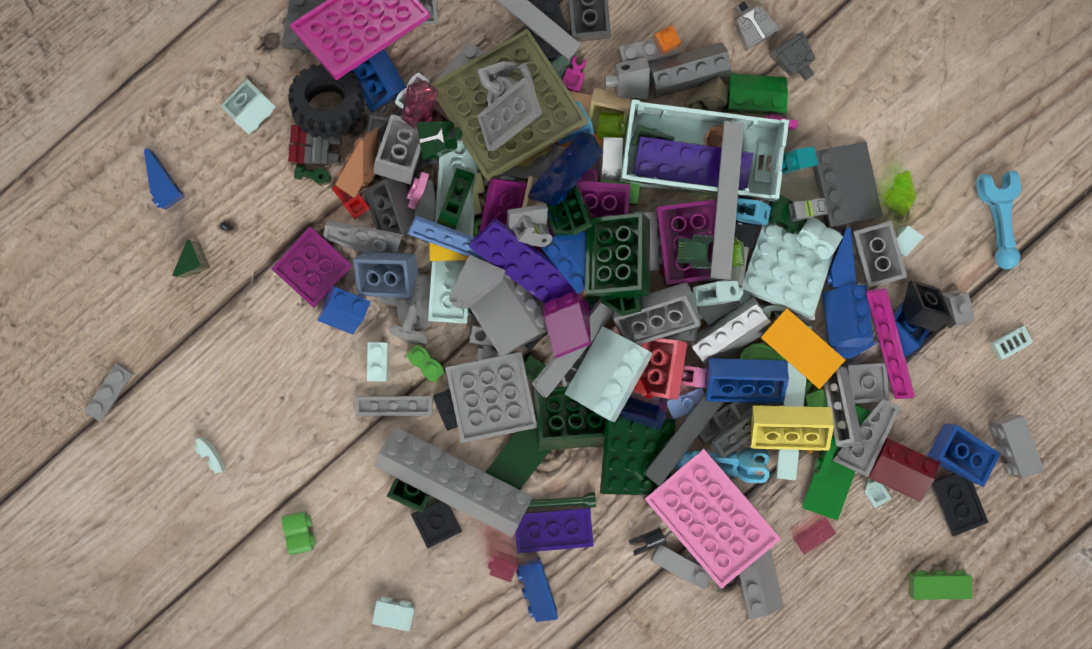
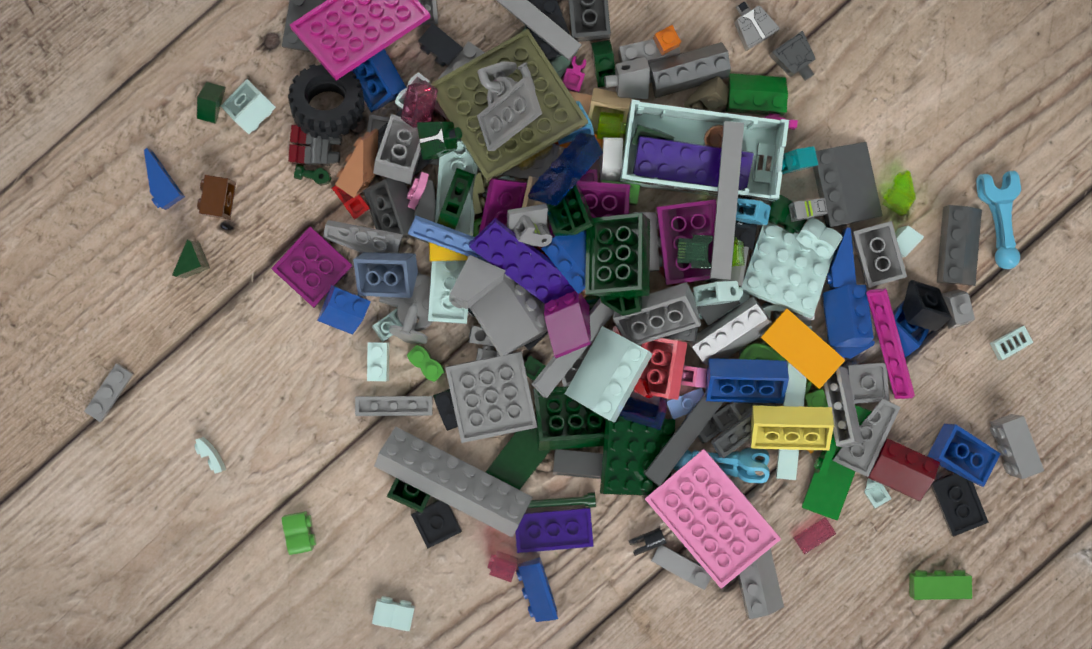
none -> dark green slope [197,82,226,124]
none -> reddish brown brick [197,175,236,220]
none -> light aqua slope [372,308,403,342]
none -> black brick [418,23,463,67]
none -> dark grey brick [553,449,603,479]
none -> dark green slope [591,40,615,87]
none -> dark grey slope [937,205,982,286]

